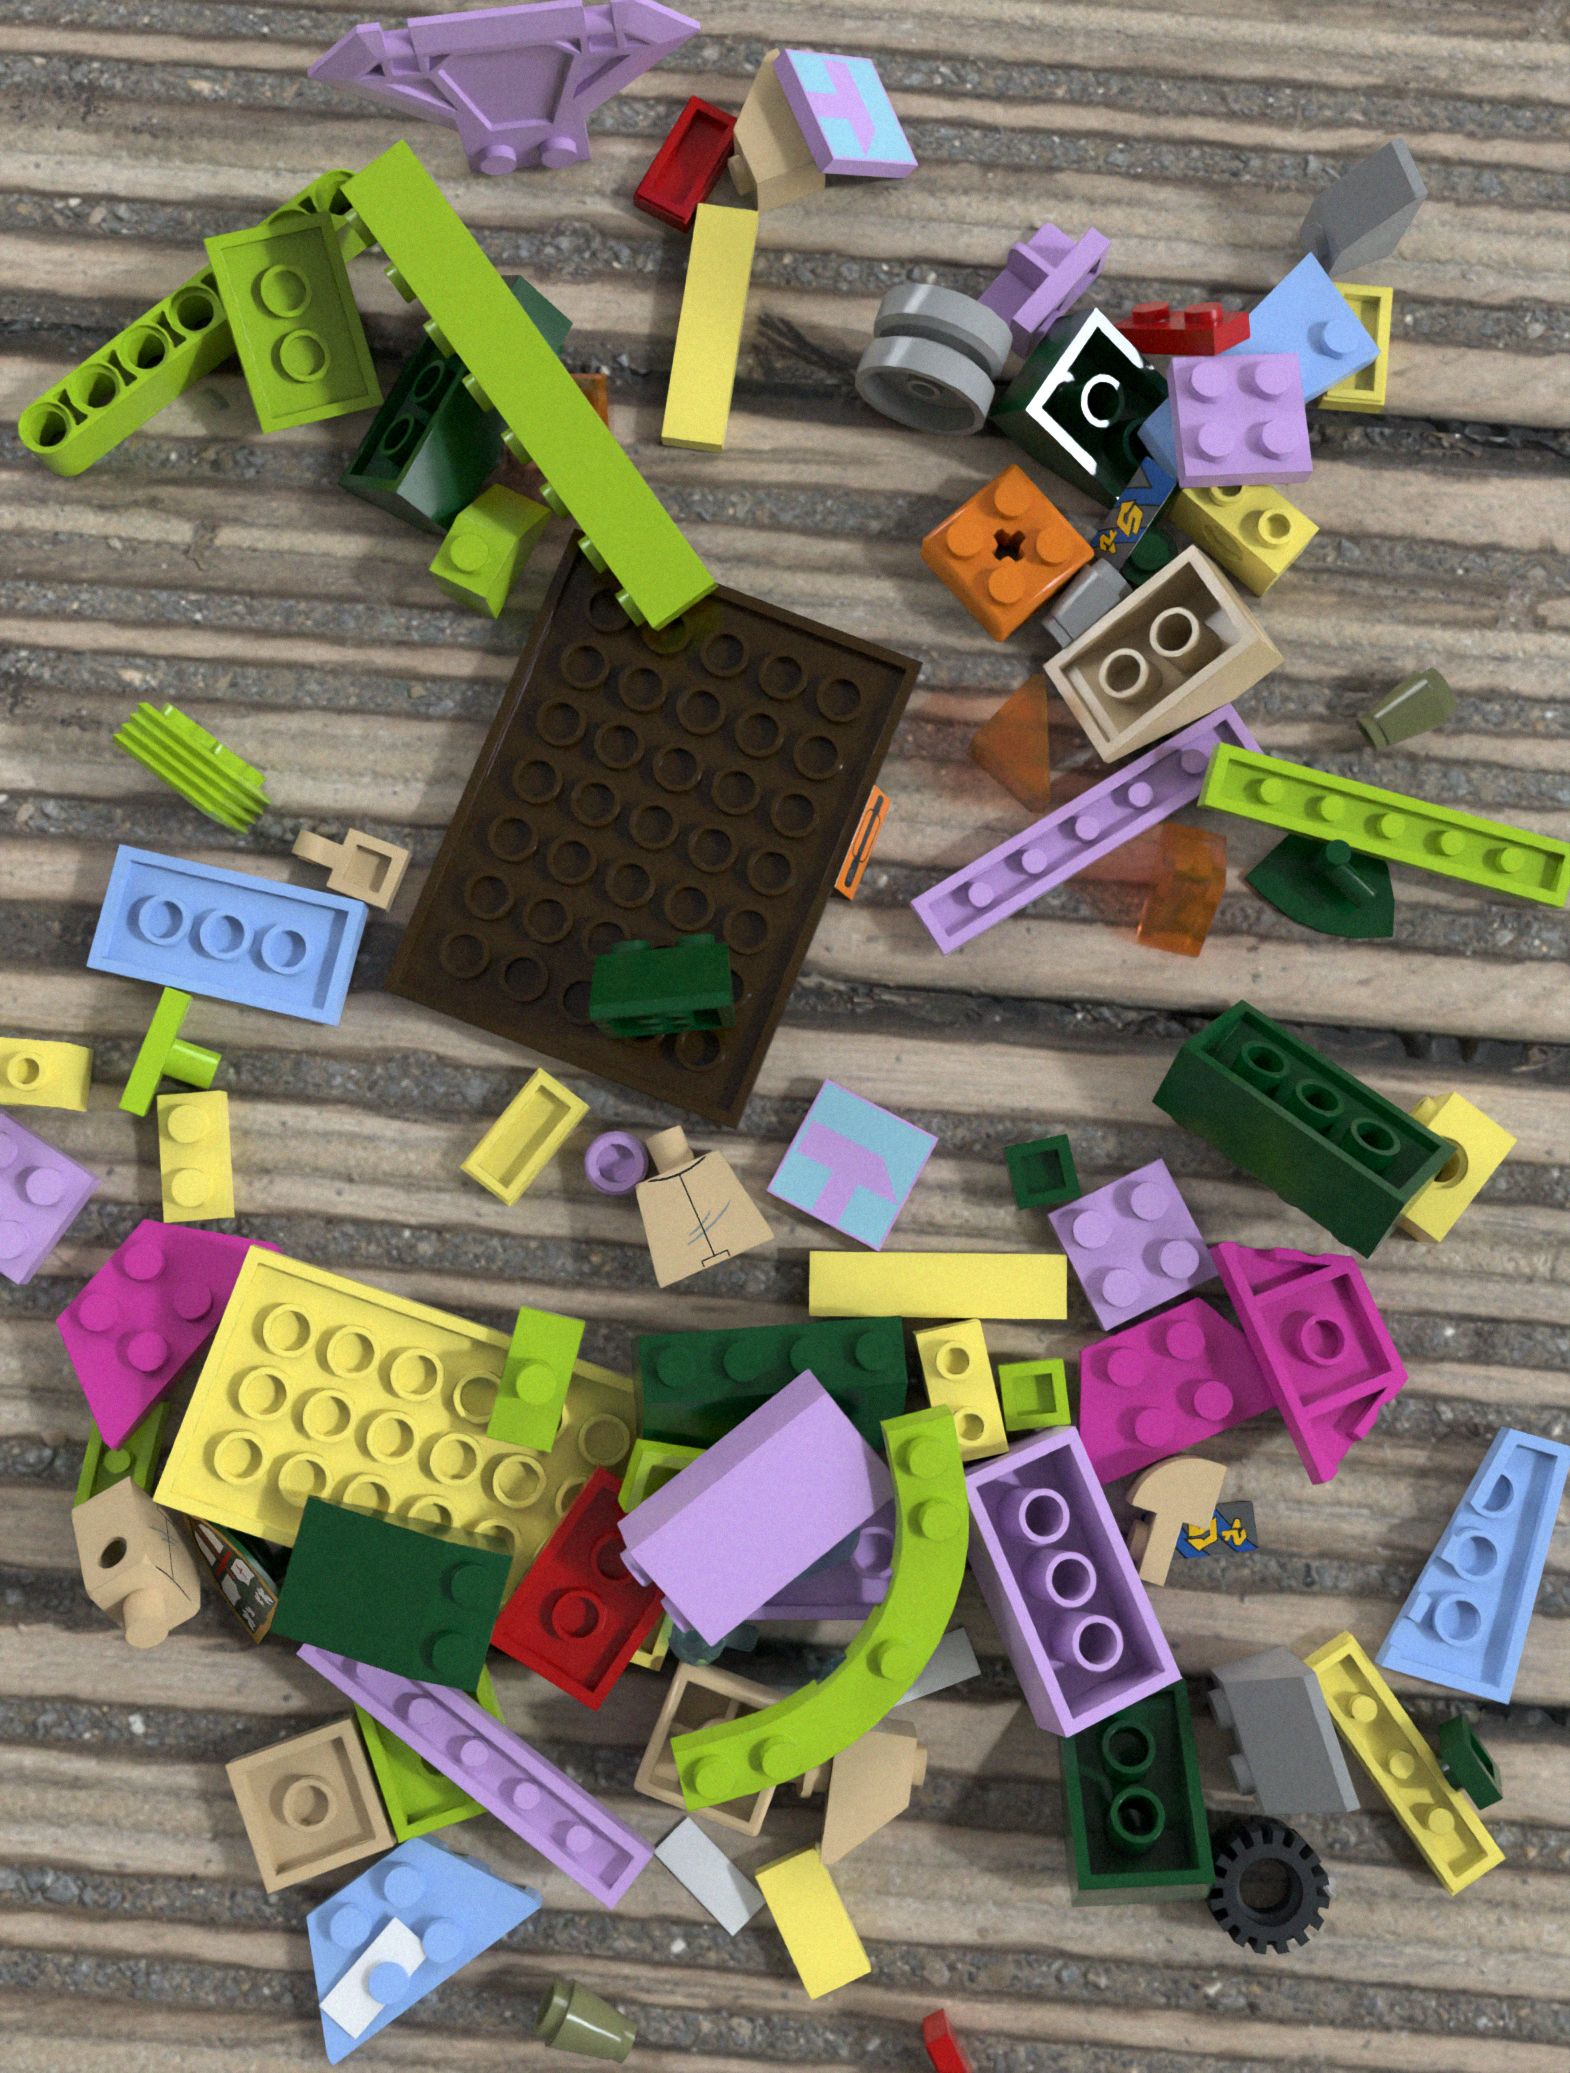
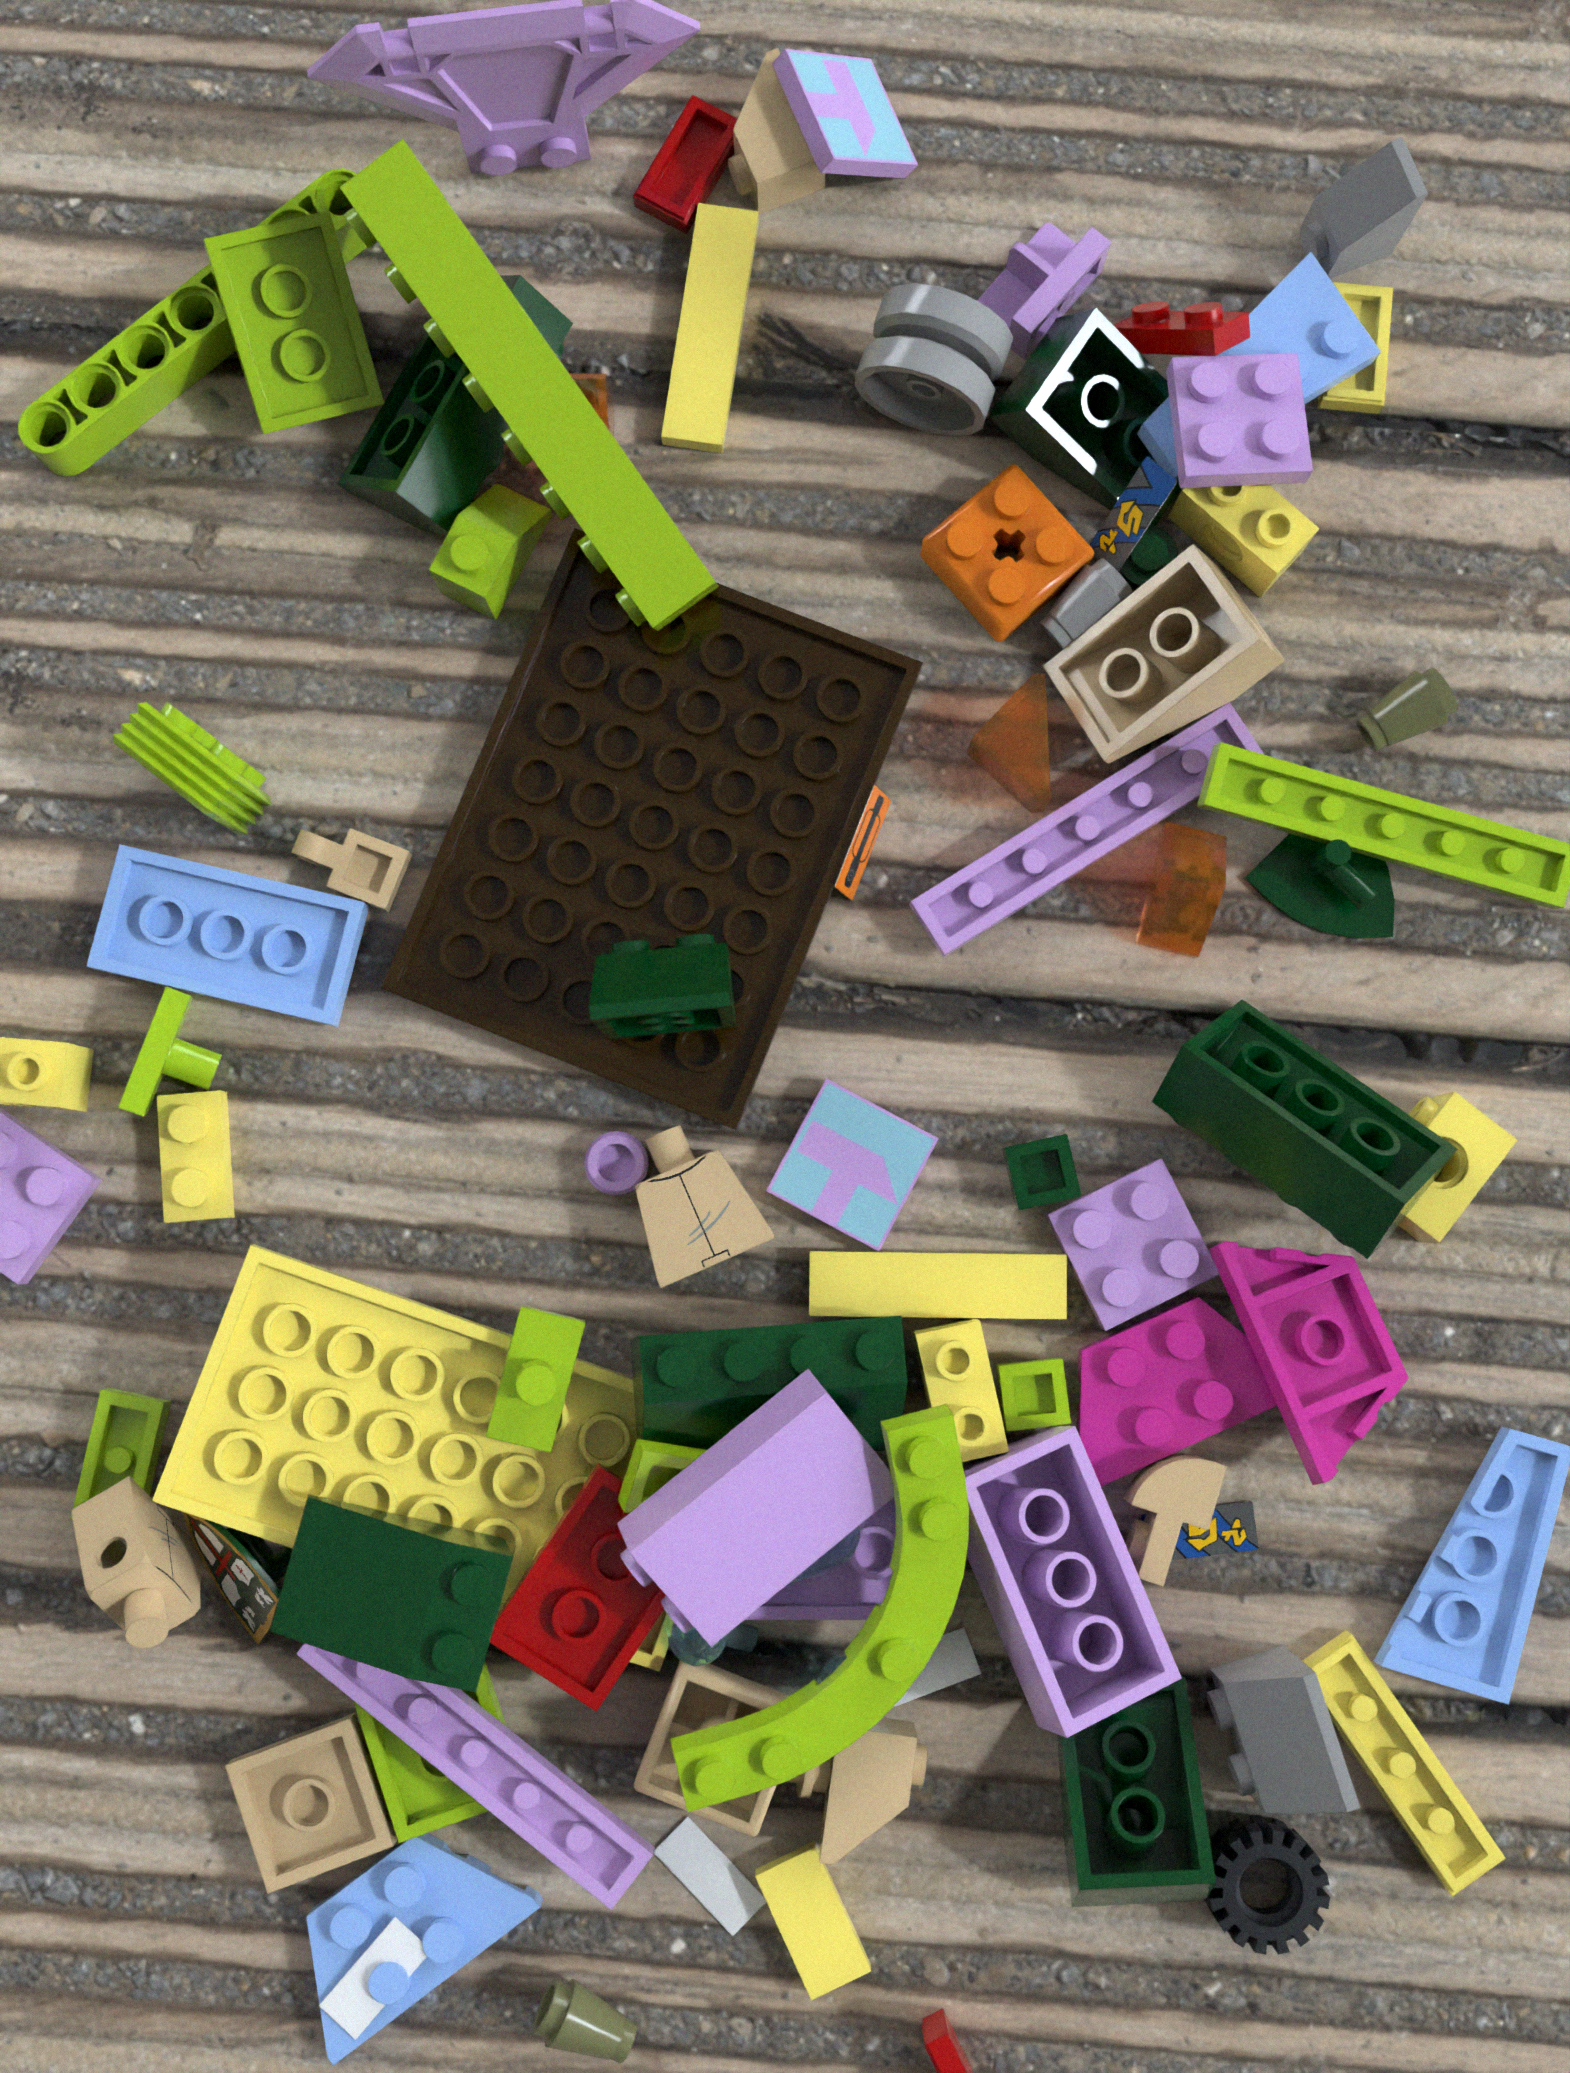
dark pink wing [55,1219,286,1452] -> none
light yellow tile [460,1067,591,1207] -> none
dark green plate [1436,1714,1503,1811] -> none

